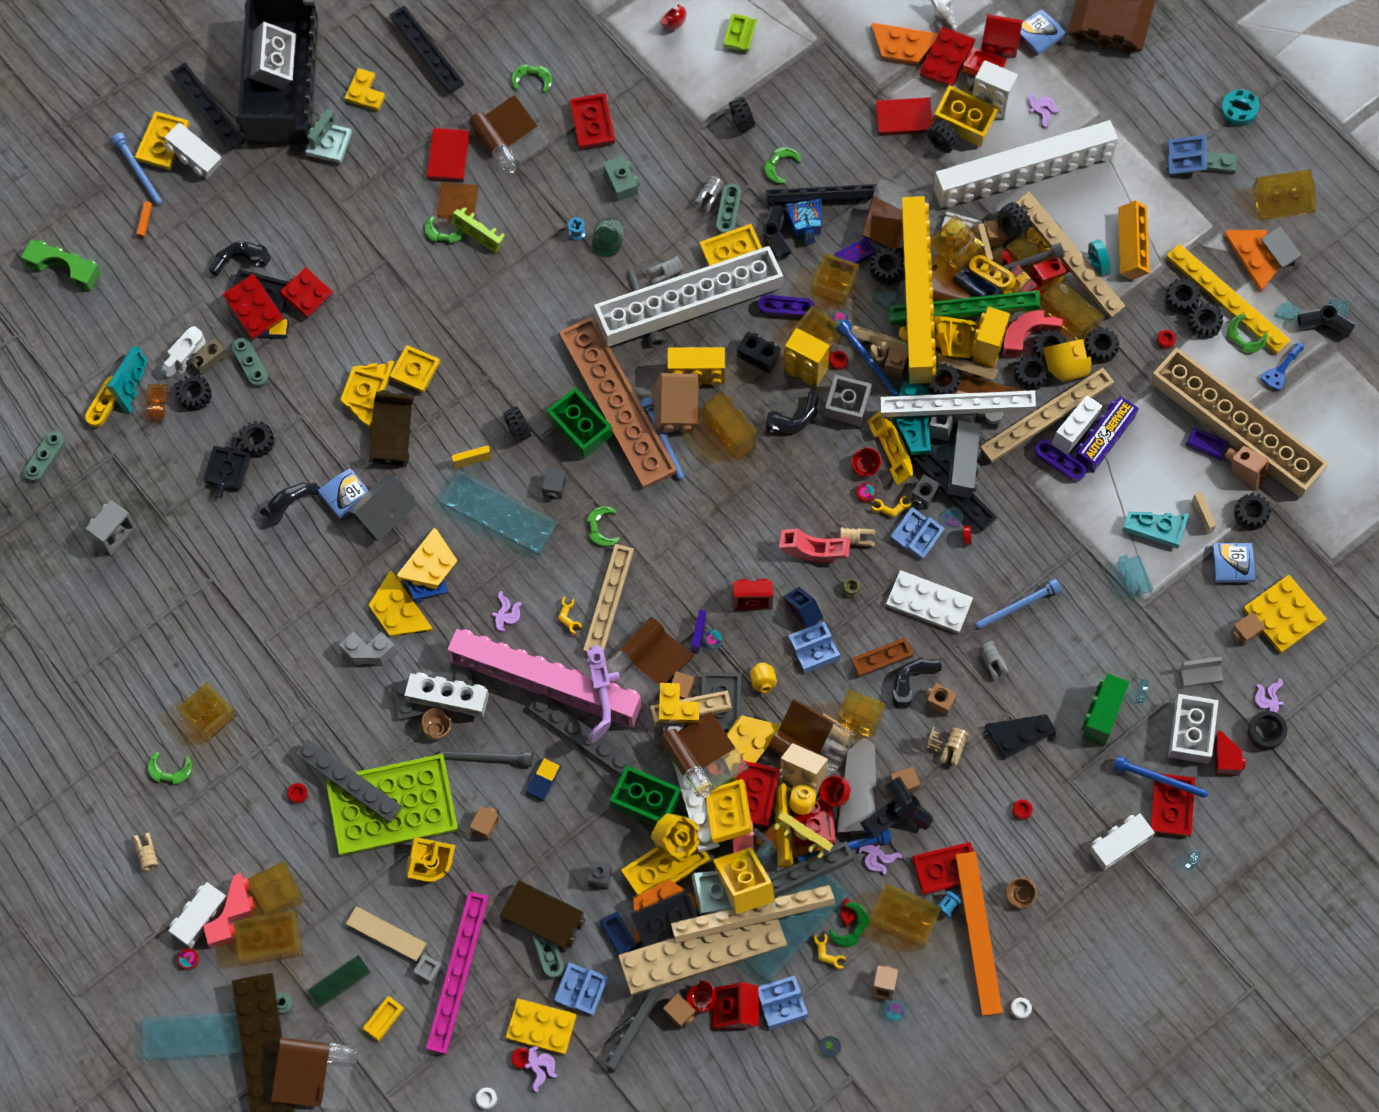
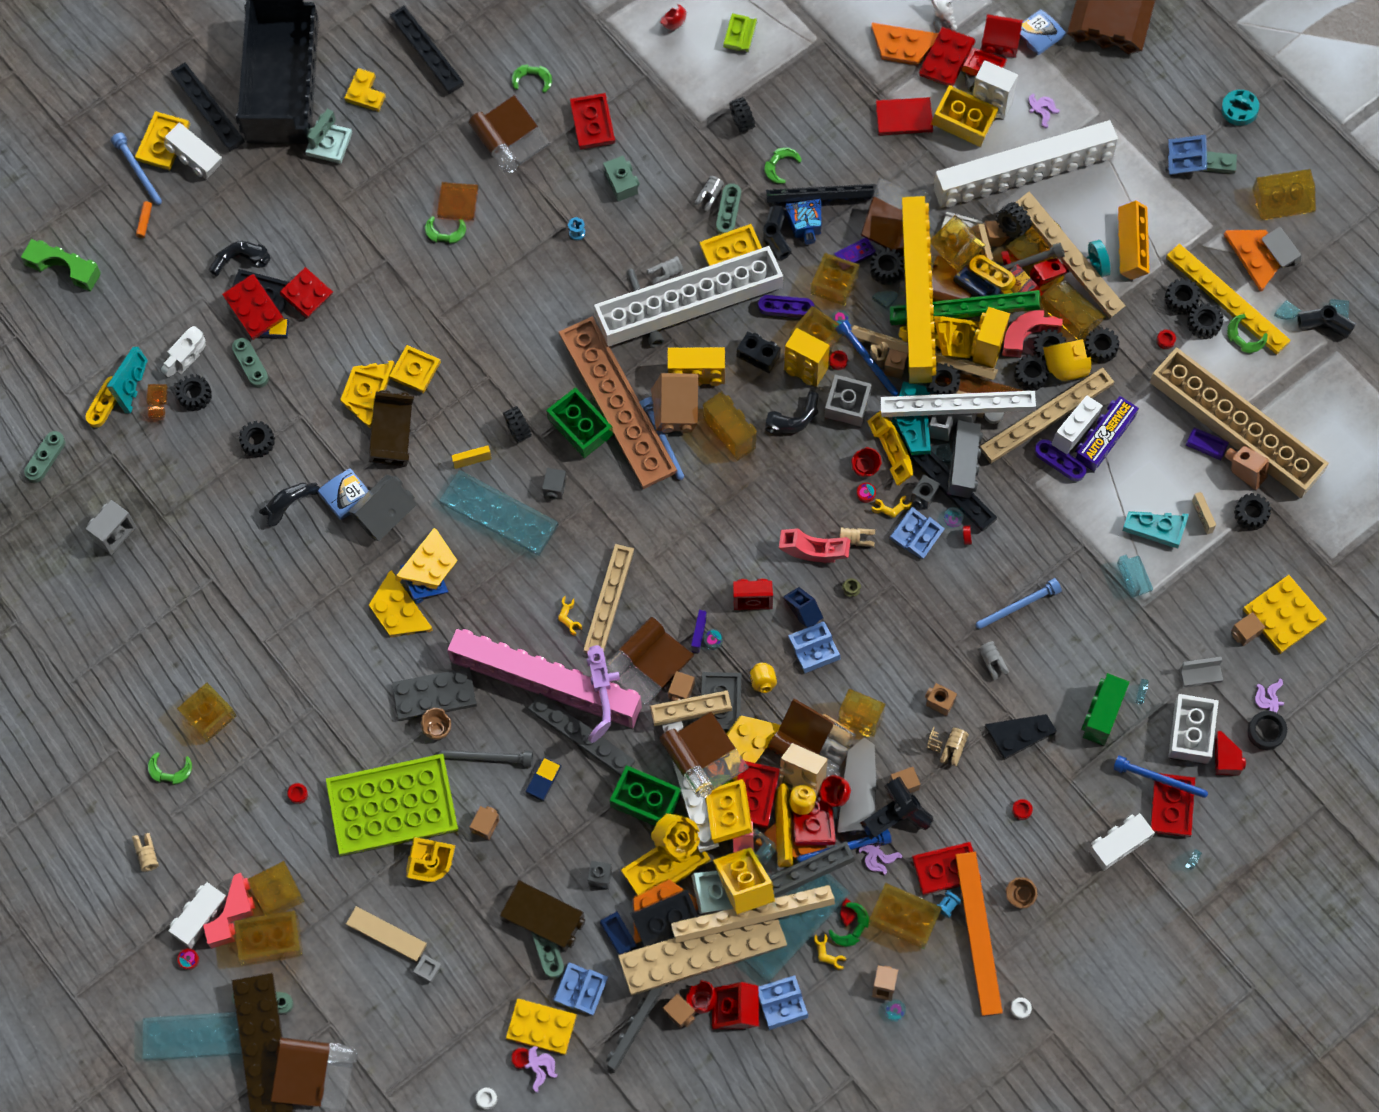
dark tan leg [190,338,230,374] -> none
black plate [203,436,251,499] -> none
white brick [249,22,296,90] -> none
dark grey plate [296,739,403,823] -> none
clear green plate [308,955,371,1008] -> none
light grey brick [339,632,397,665] -> none
yellow tile [363,996,404,1042] -> none
white brick [404,673,489,717] -> none
dark pink plate [426,891,489,1055] -> none
red tile [427,128,470,182] -> none
lime plate [451,208,505,254] -> none
lavender piece [492,591,522,632] -> none
bright green piece [587,506,620,547] -> none
clear green piece [592,218,624,257] -> none
yellow plate [659,683,699,723] -> none
light yellow plate [775,810,833,858] -> none
tile [820,1036,841,1058] -> none
dark orange plate [851,637,914,678] -> none
white plate [886,570,973,634] -> none
black piece [892,657,942,709] -> none
black tyre [926,119,961,154] -> none
medium blue slope [1212,543,1255,582] -> none
blue piece [1260,342,1304,391] -> none

